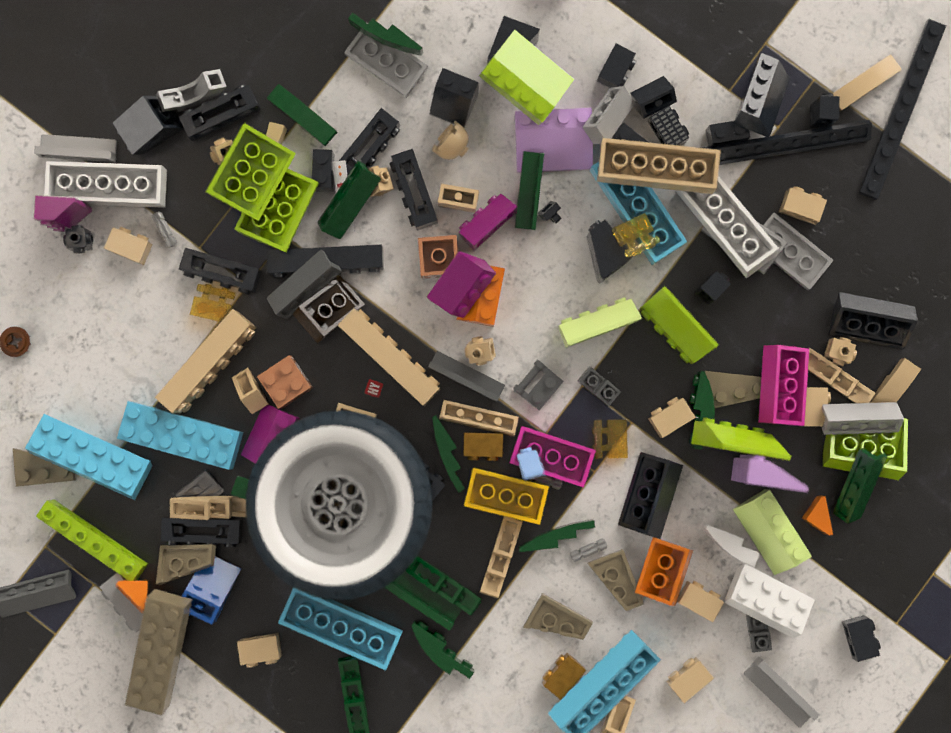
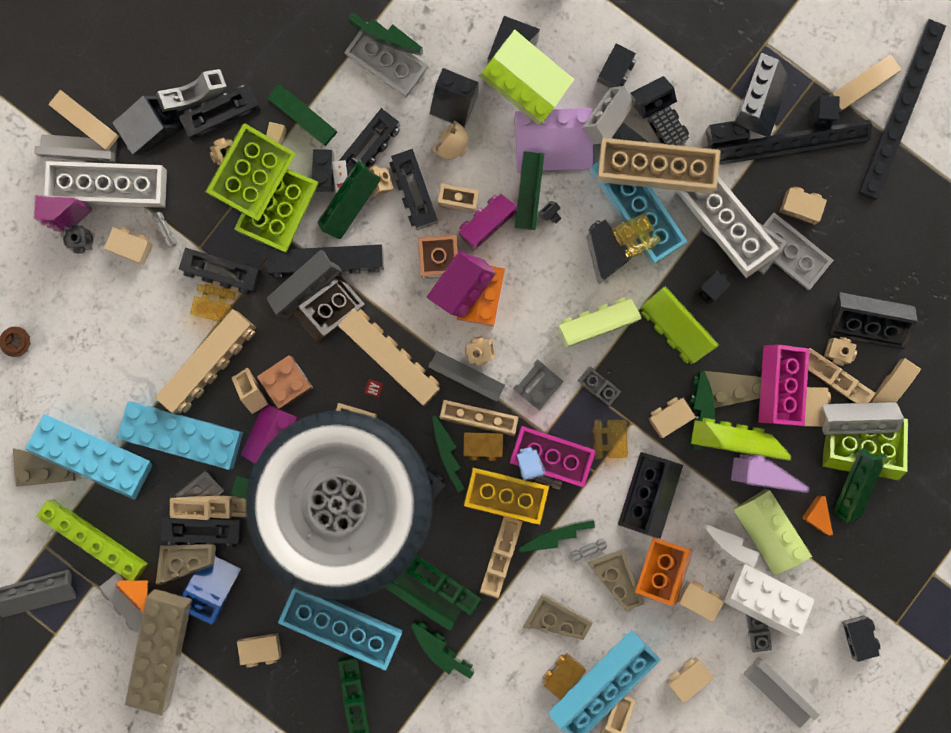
none -> tan slope [48,90,119,151]

